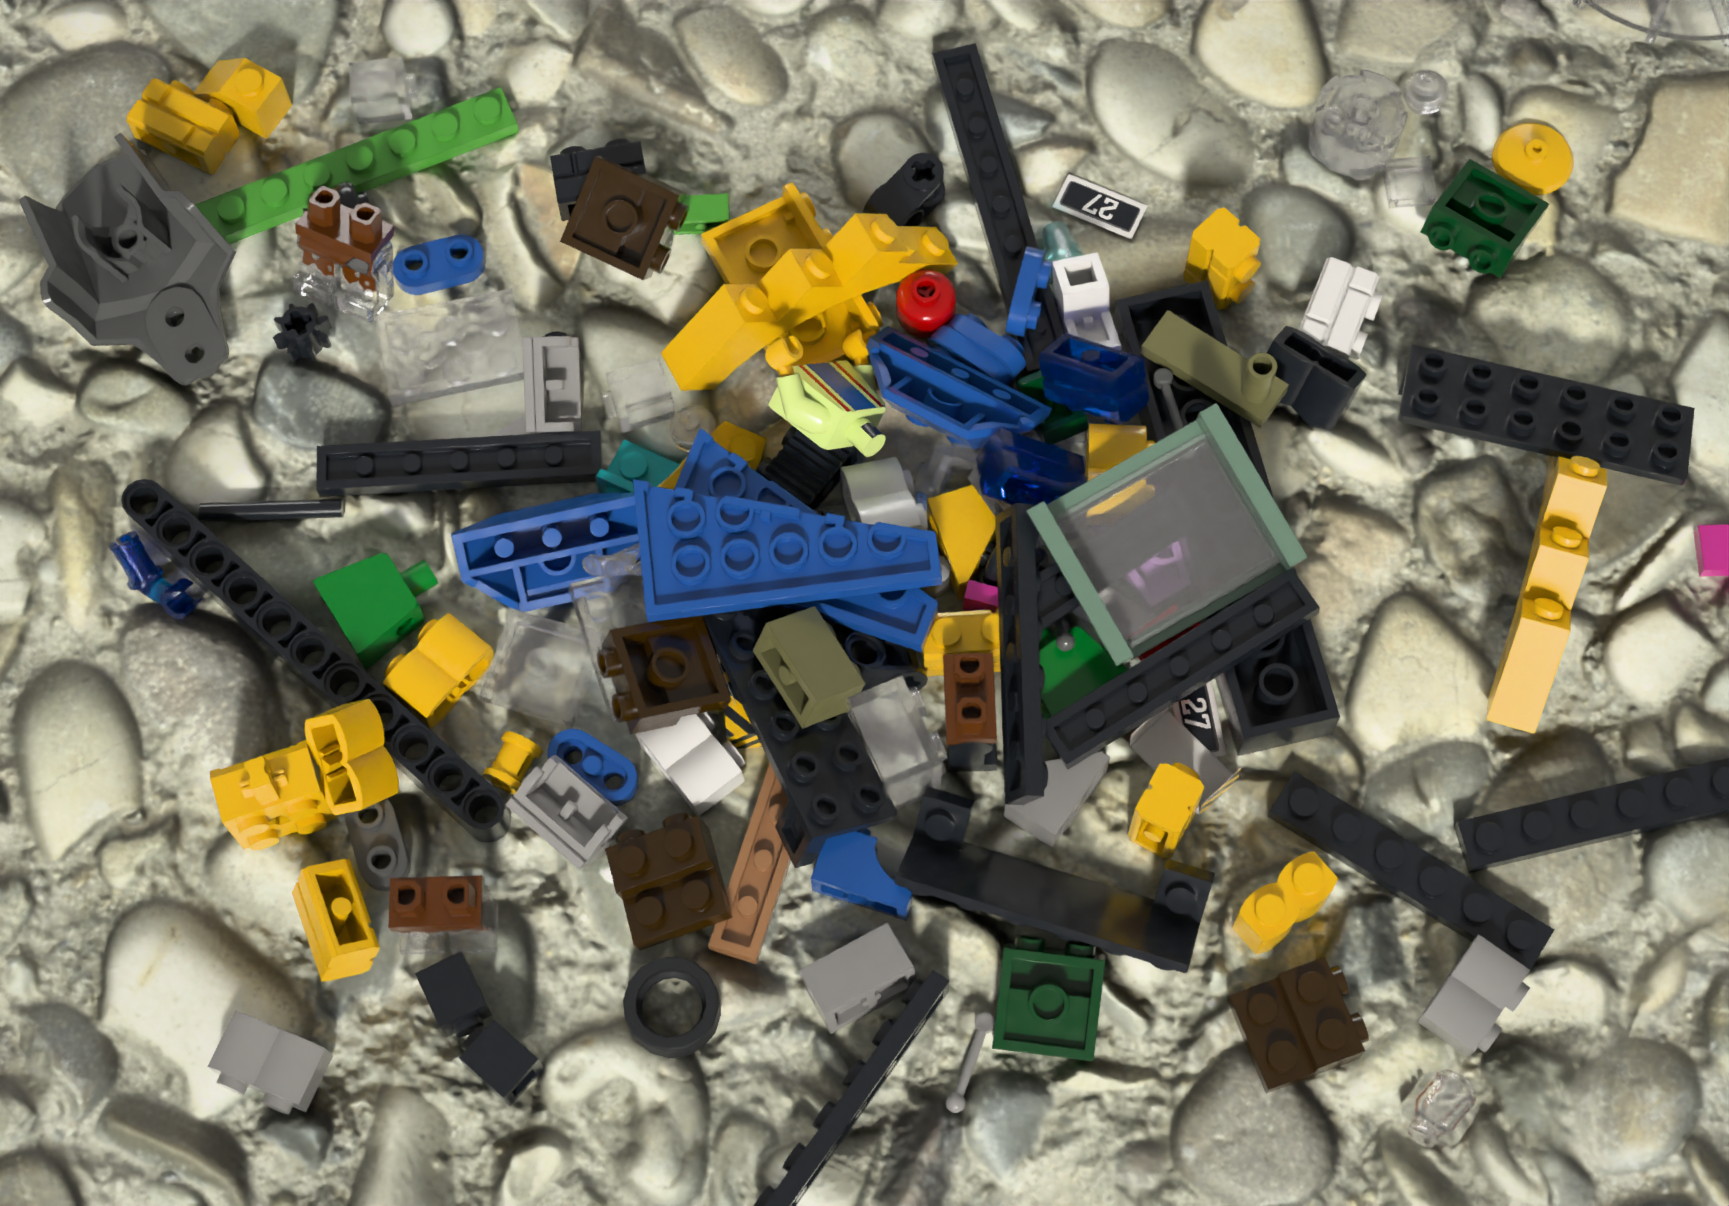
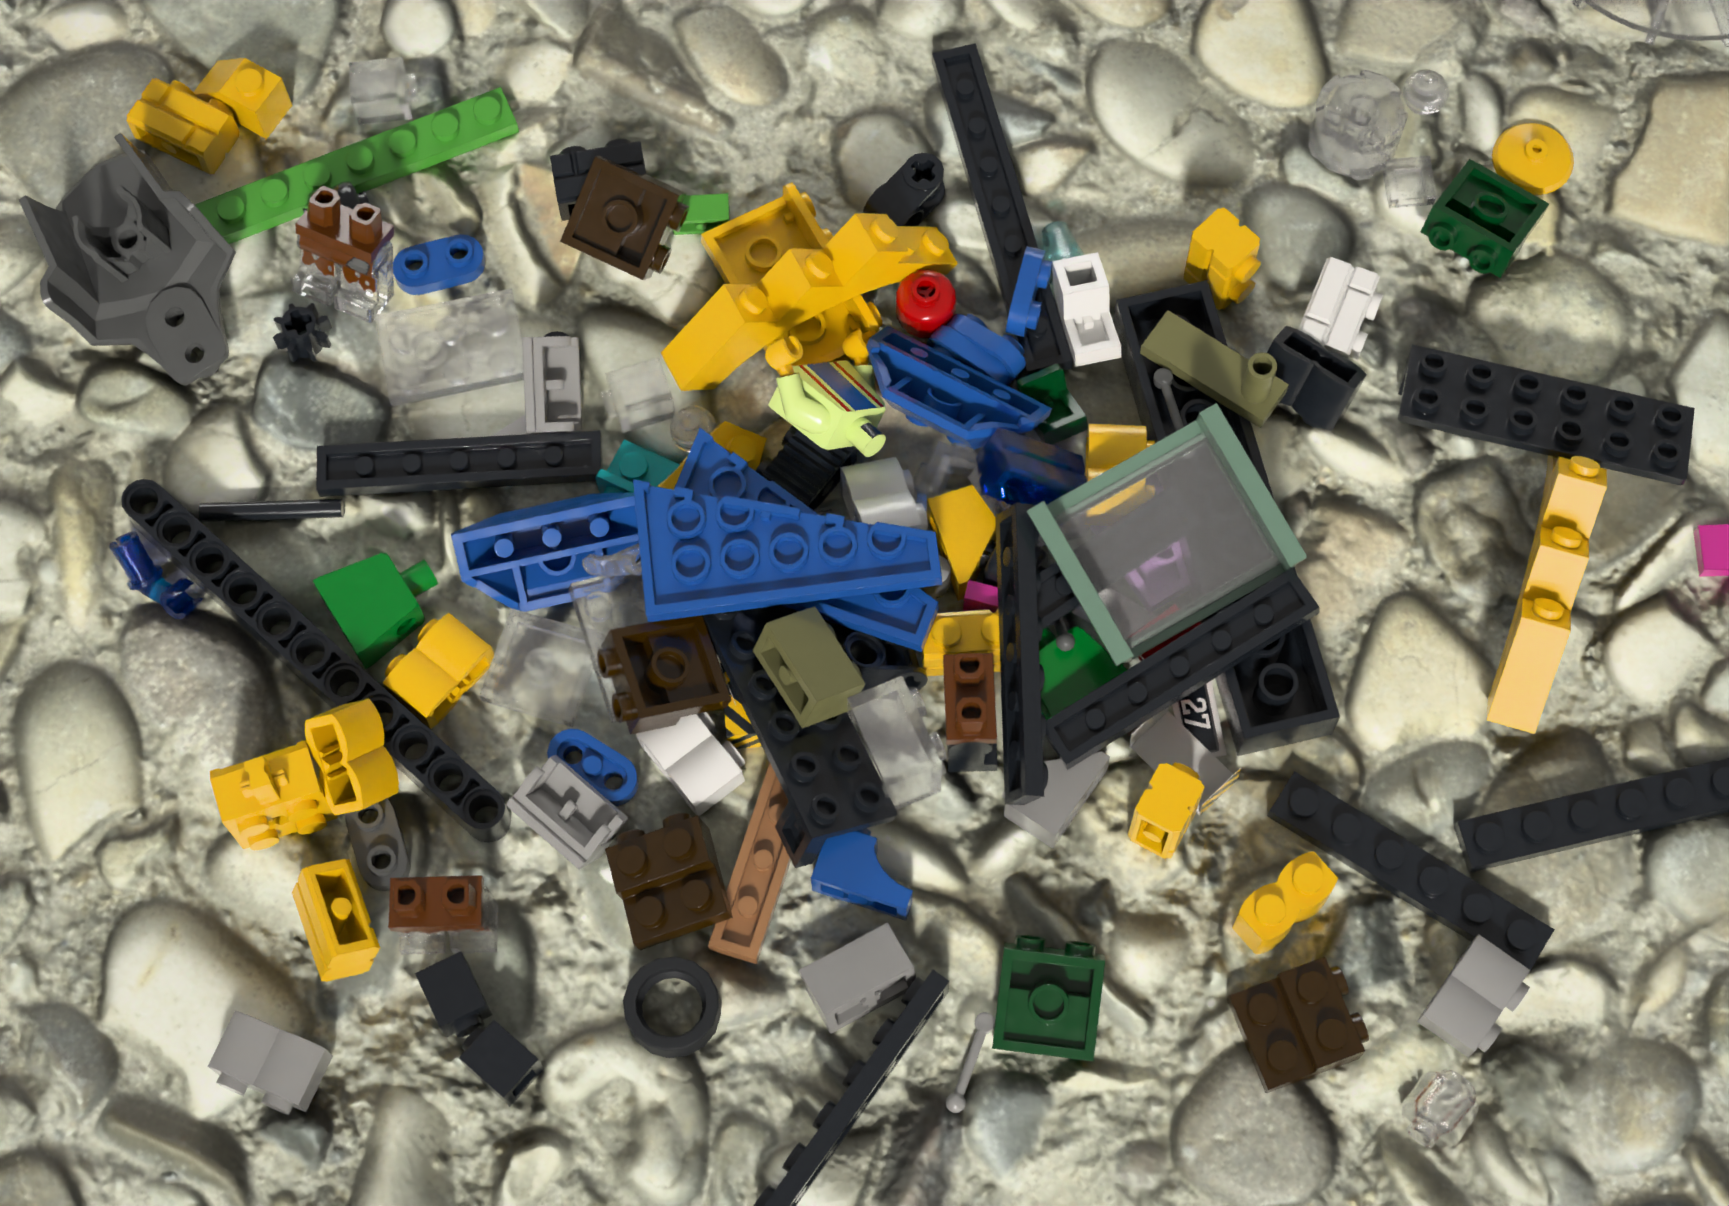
yellow bush [482,731,543,794] -> none
black bracket [894,786,1215,973] -> none
clear blue brick [1039,333,1149,425] -> none
sticker [1052,174,1148,239] -> none

